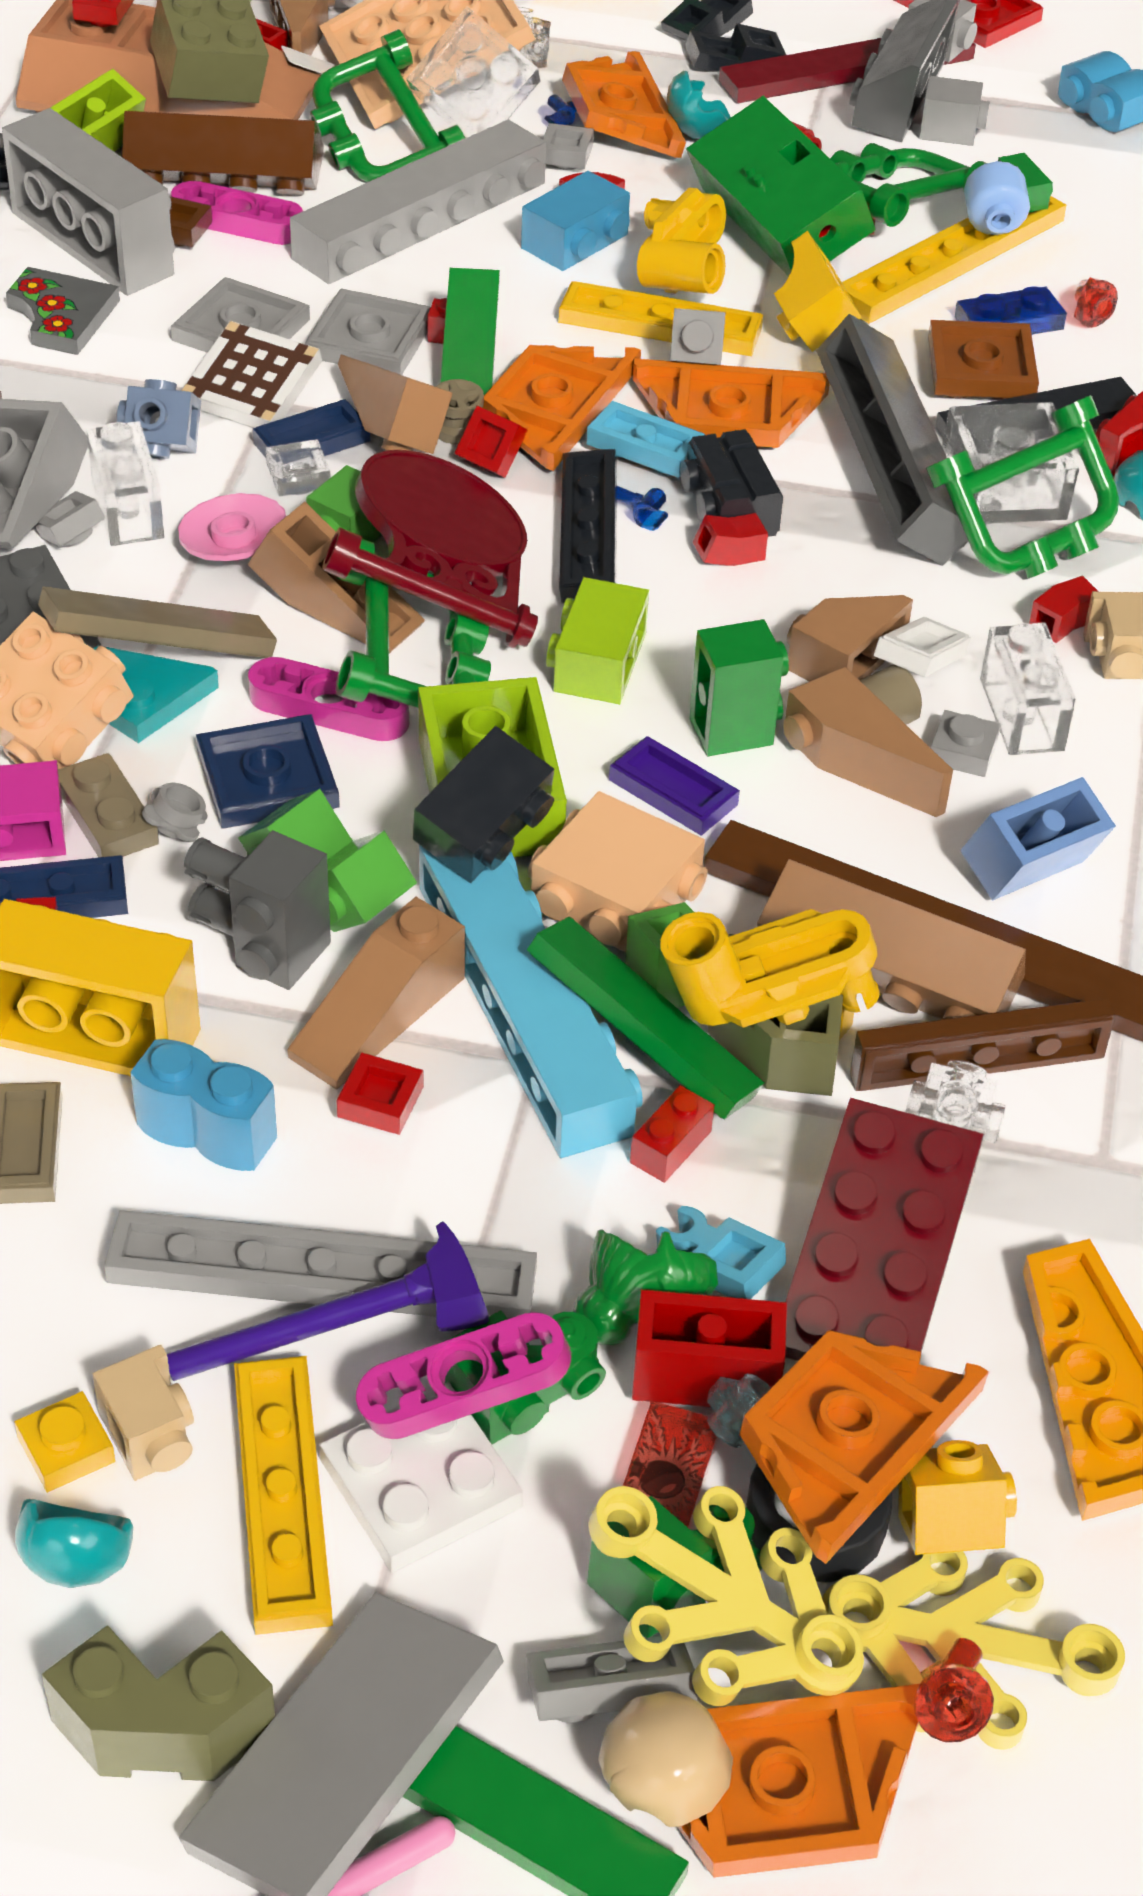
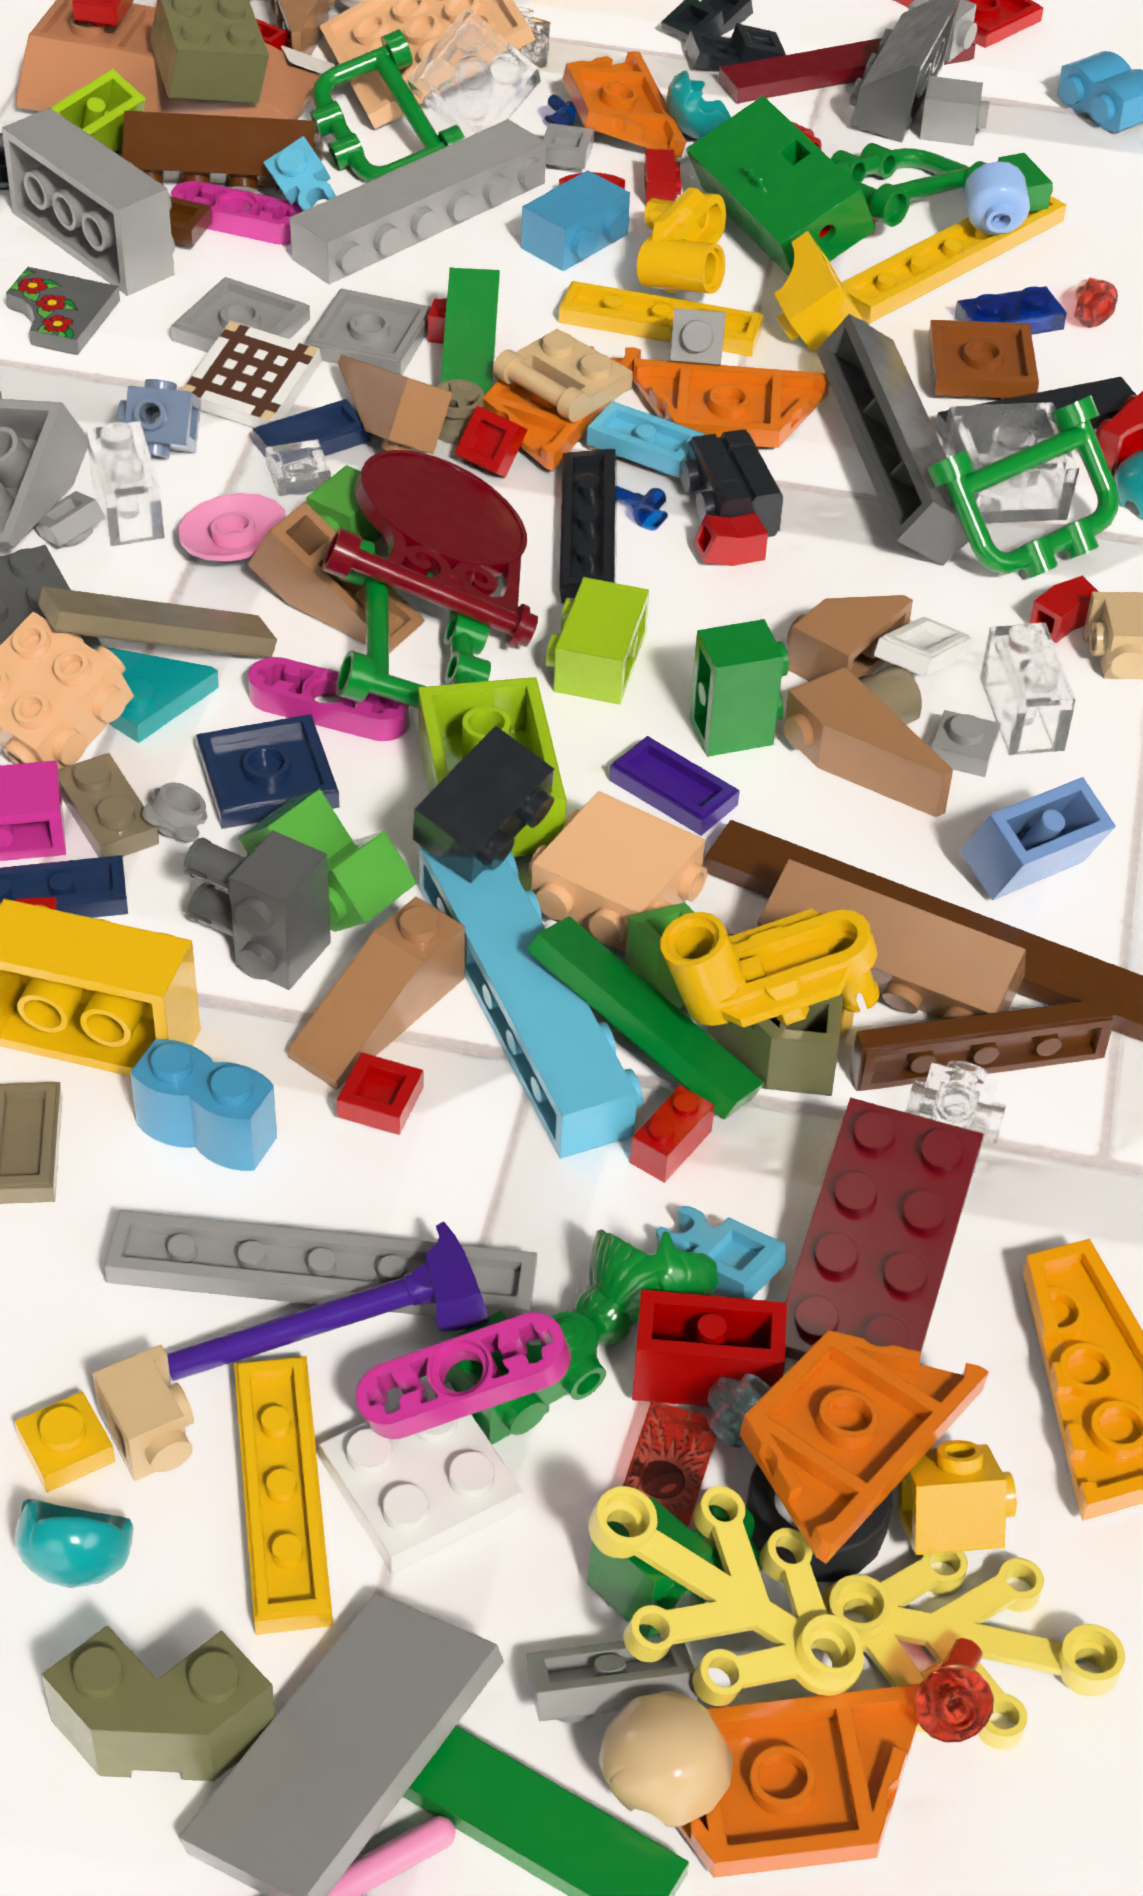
none -> medium azure plate [263,136,336,211]
none -> tan plate [493,328,633,422]
none -> red piece [644,149,682,204]

